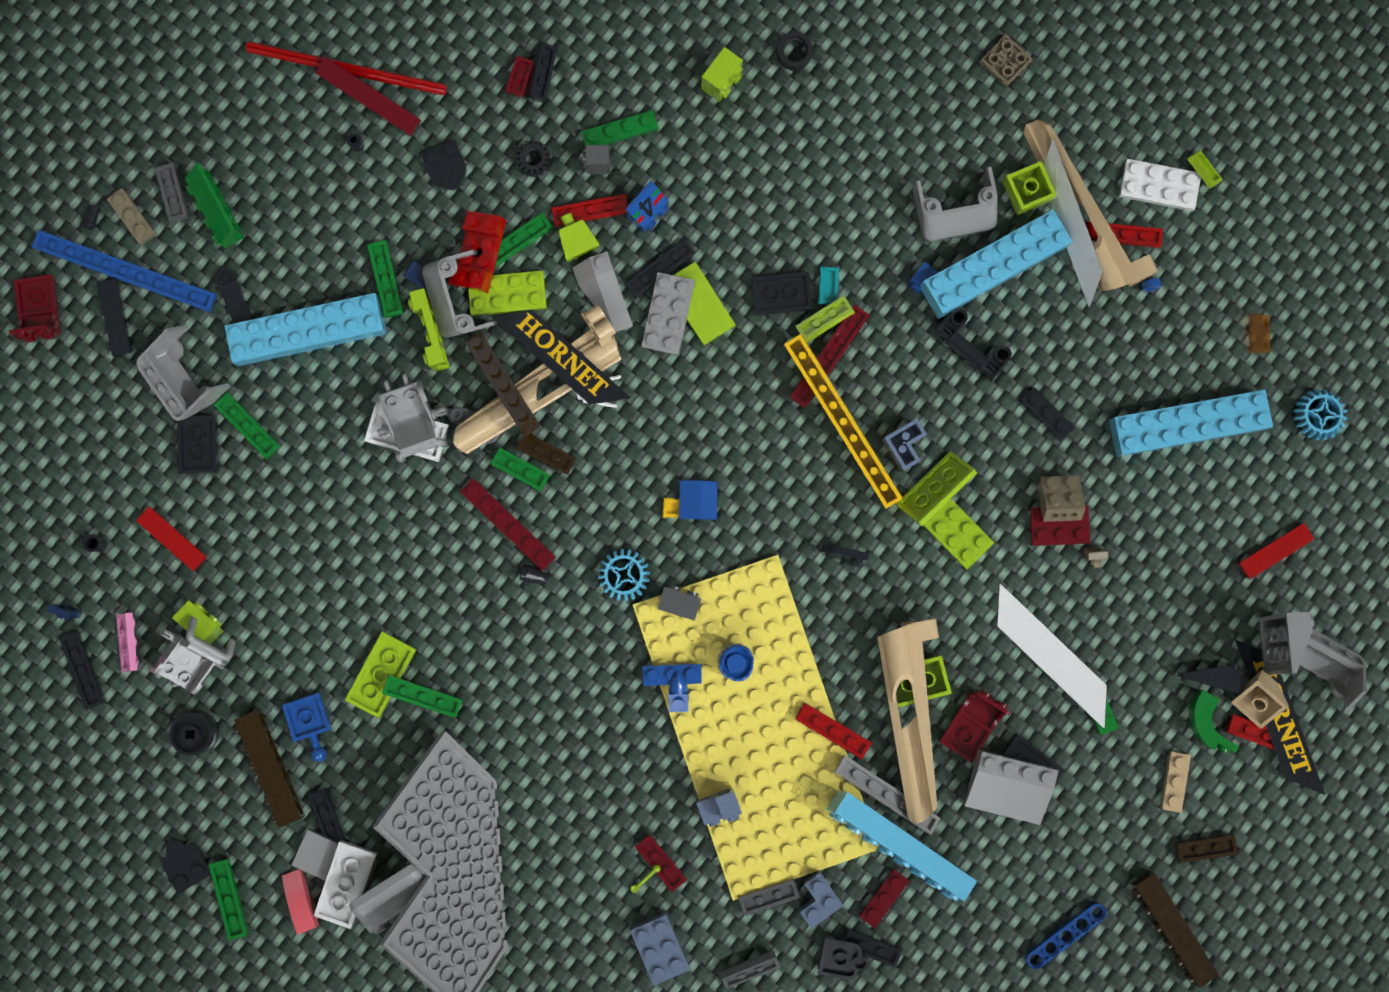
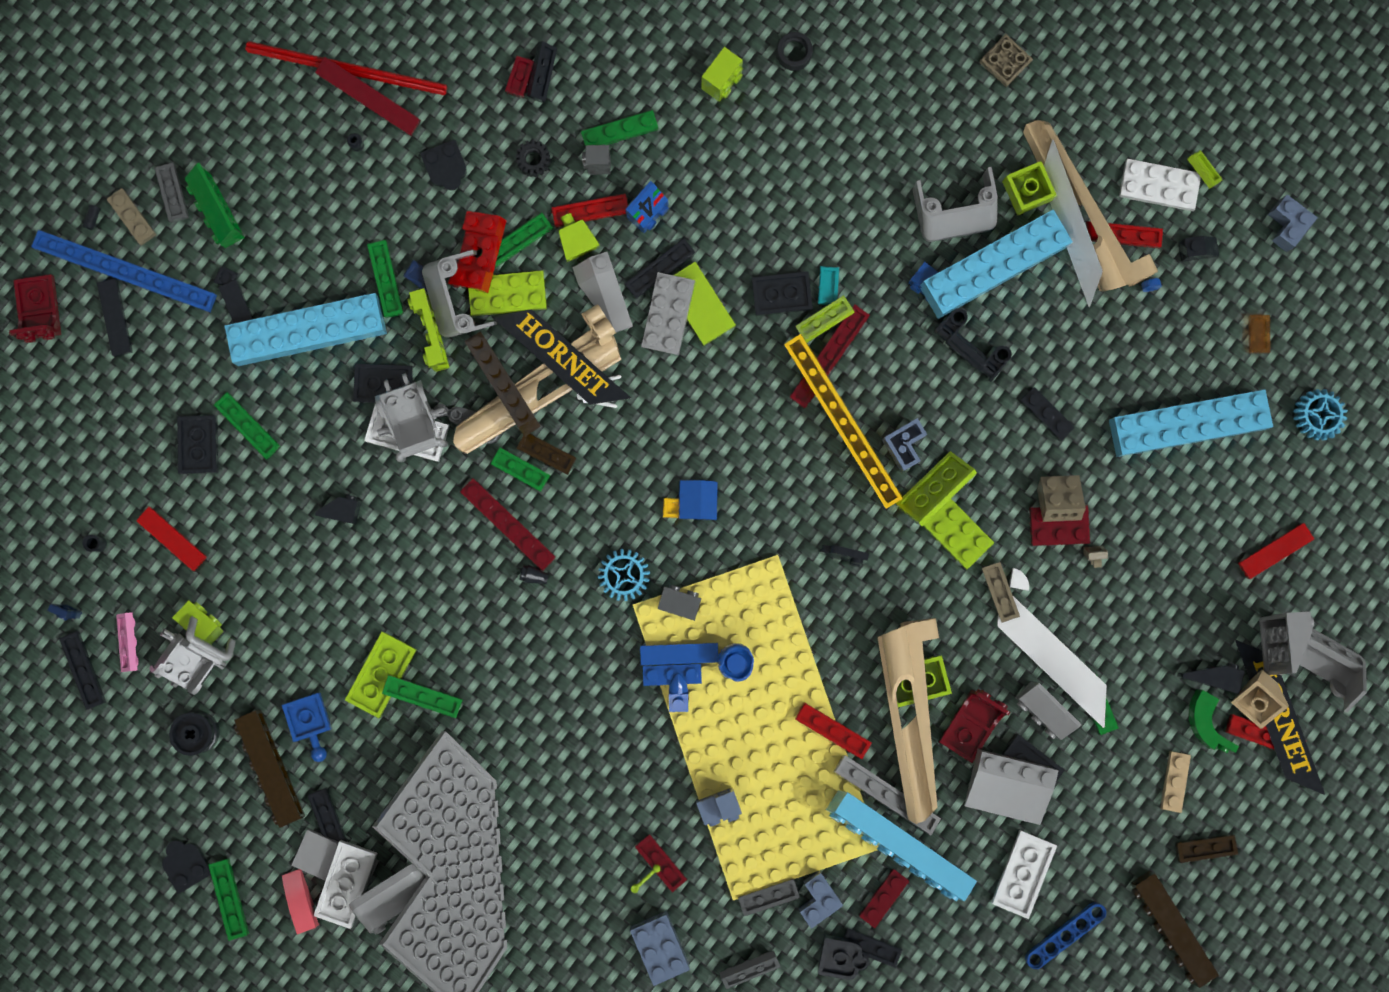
light grey windscreen [137,325,230,421] -> none
none -> black slope [315,495,361,525]
none -> black plate [353,364,413,403]
none -> blue tile [640,643,718,665]
none -> dark tan plate [981,562,1020,623]
none -> white plate [991,830,1057,919]
none -> white tile [1009,568,1029,591]
none -> light grey slope [1015,681,1082,740]
none -> black slope [1178,236,1220,262]
none -> sand blue brick [1268,195,1318,252]

